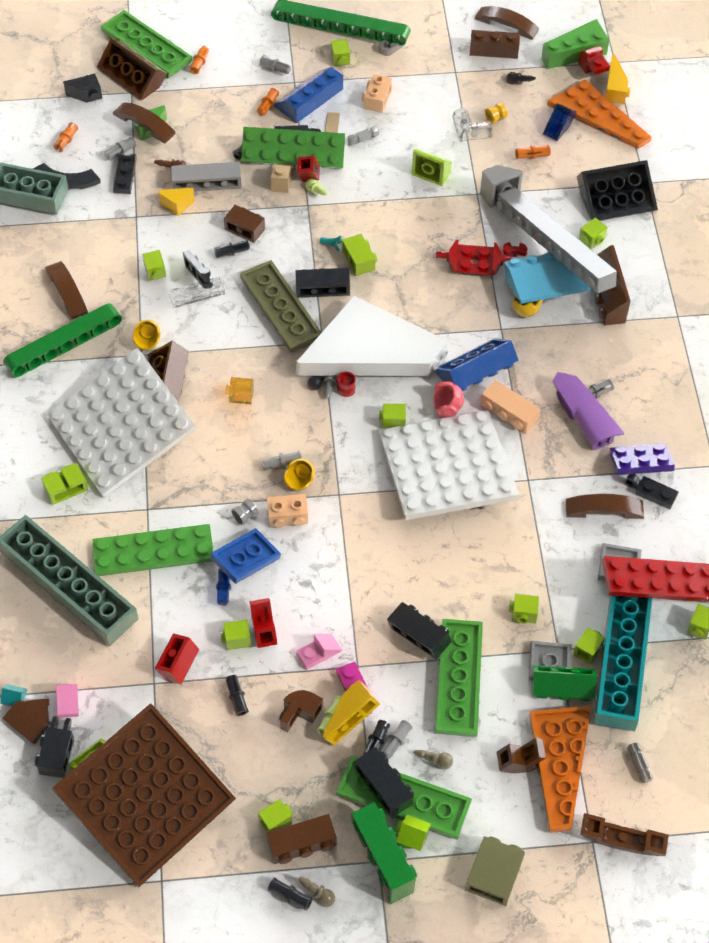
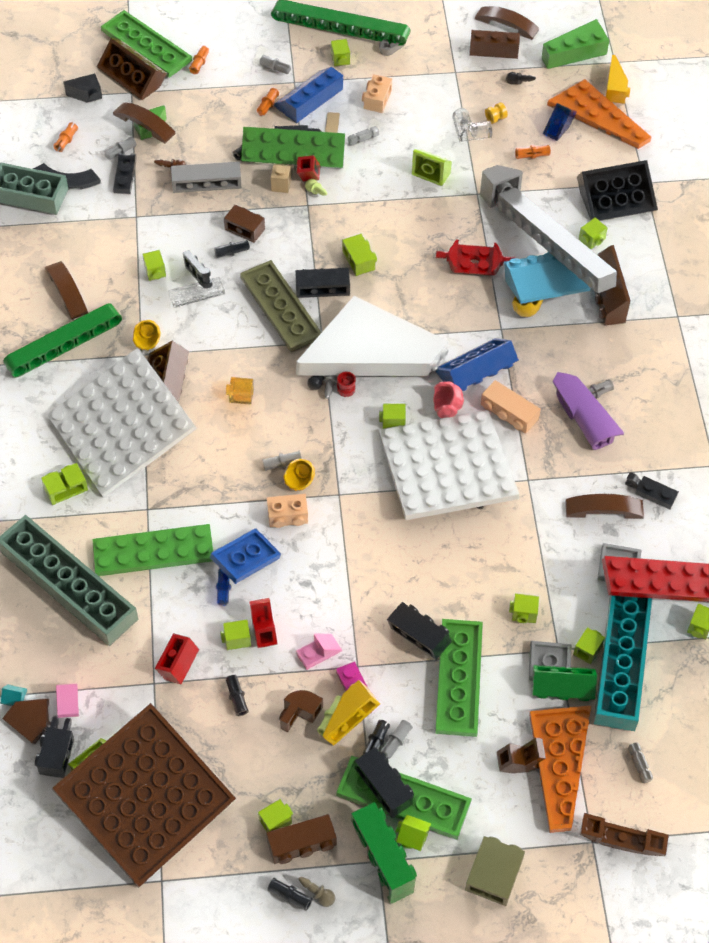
yellow slope [159,188,195,216] -> none
light grey wheel [231,499,258,525] -> none
teal bar [320,235,342,251] -> none
dark tan bar [414,750,453,769] -> none
red piece [503,242,528,257] -> none
red brick [578,46,610,75] -> none
plate [610,443,675,475] -> none

